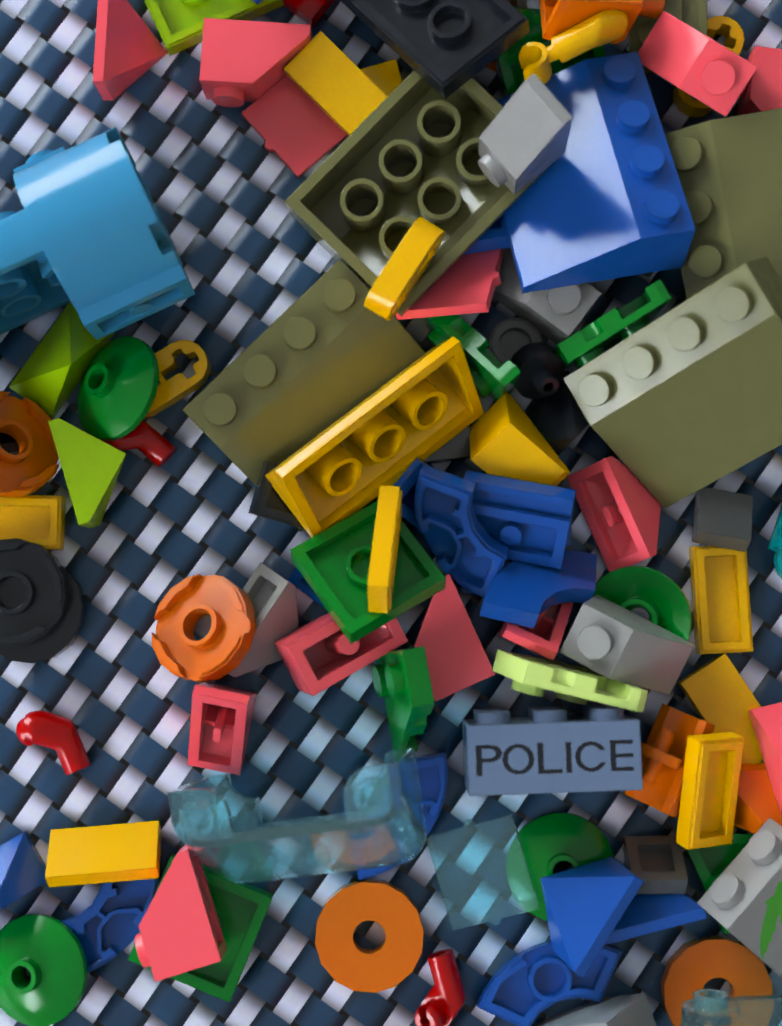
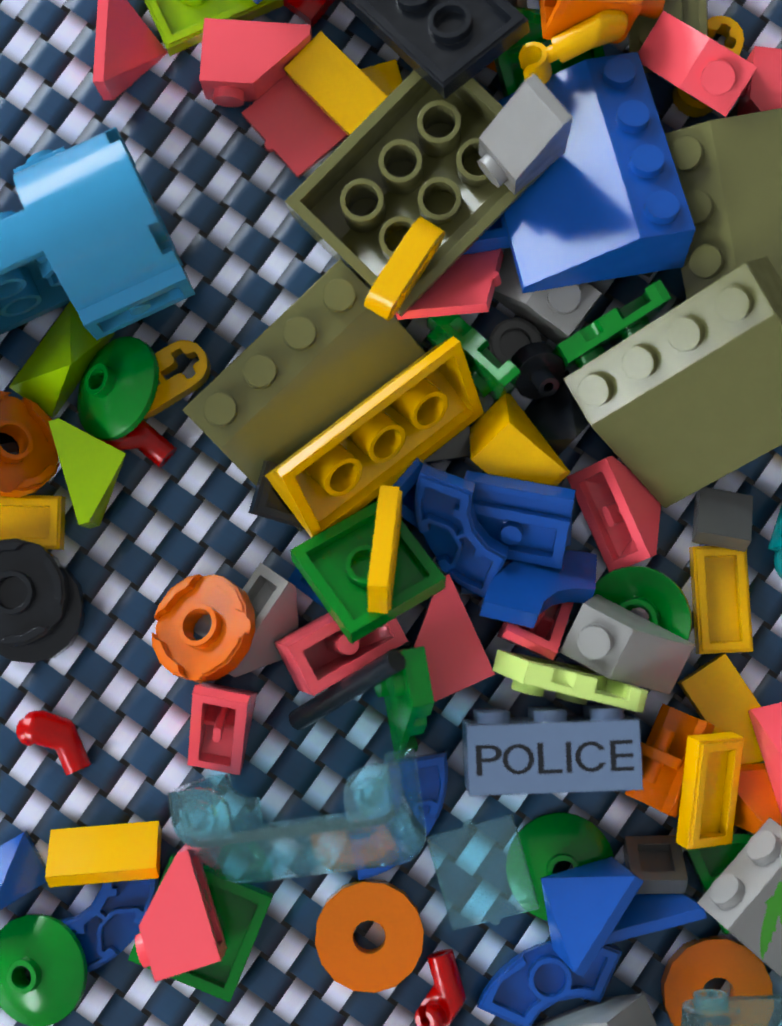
none -> black bar [289,649,405,730]

